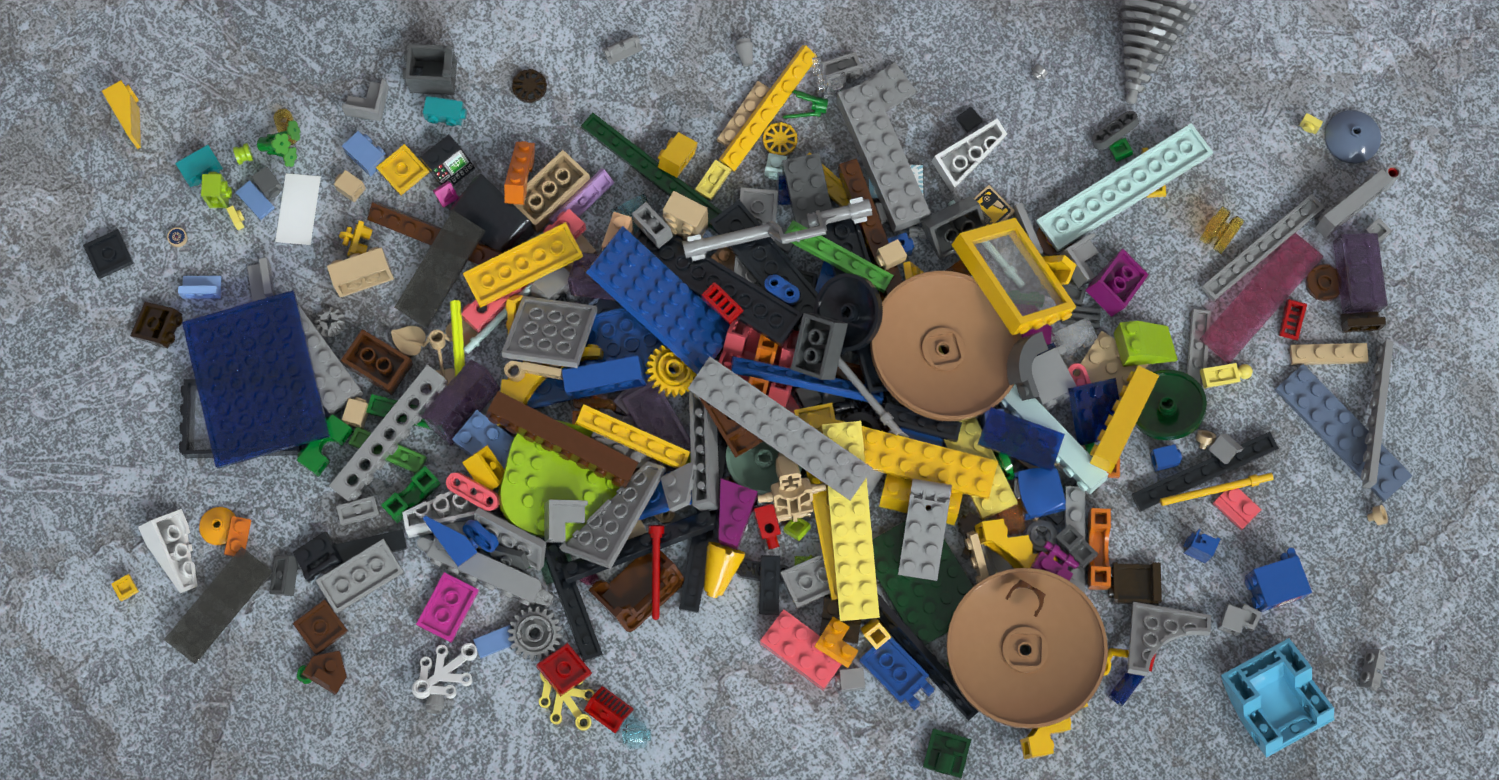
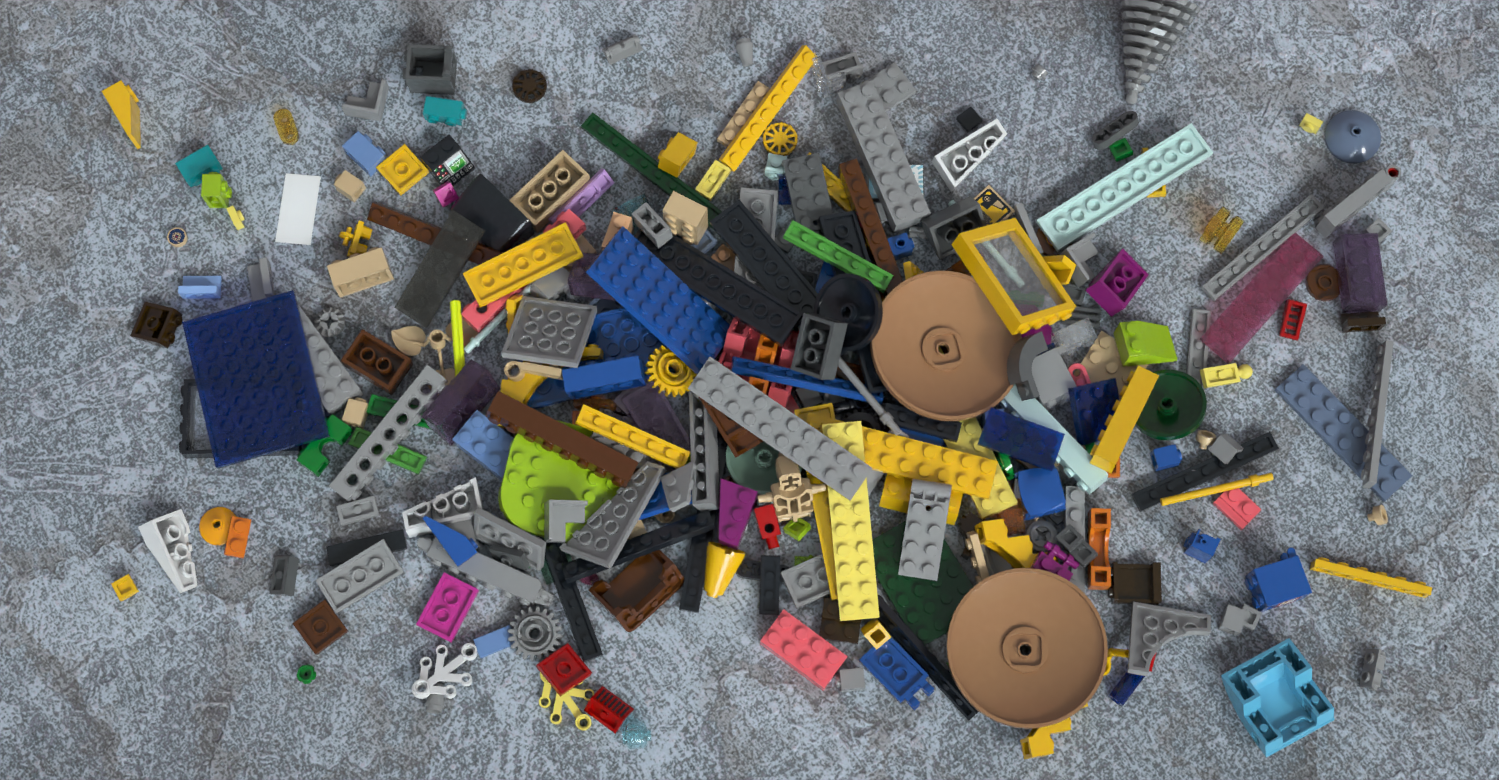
black plate [83,229,134,279] -> none
clear smoke plate [164,547,273,664] -> none
lime wheel [233,143,253,165] -> none
medium blue tile [235,180,275,220] -> none
dark grey brick [251,167,283,200] -> none
bright green plant [257,120,301,167] -> none
black plate [293,532,342,582] -> none
reddish brown plate [302,650,347,695] -> none
green arch [381,466,441,523] -> none
coral plate [446,472,499,511] -> none
yellow brick [462,445,504,490] -> none
blue plate [462,520,499,552] -> none
orange arch [504,141,535,205] -> none
red piece [648,525,664,620] -> none
light grey piece [682,196,872,261] -> none
red slope [702,282,743,324] -> none
blue plate [765,275,800,305] -> none
green plant [783,90,828,119] -> none
light orange plate [814,617,859,668] -> none
tan brick [875,239,907,271] -> none
dark green plate [922,729,972,779] -> none
reddish brown cap [1005,579,1046,617] -> none
tan plate [1289,343,1369,365] -> none
none -> yellow plate [1310,557,1432,598]

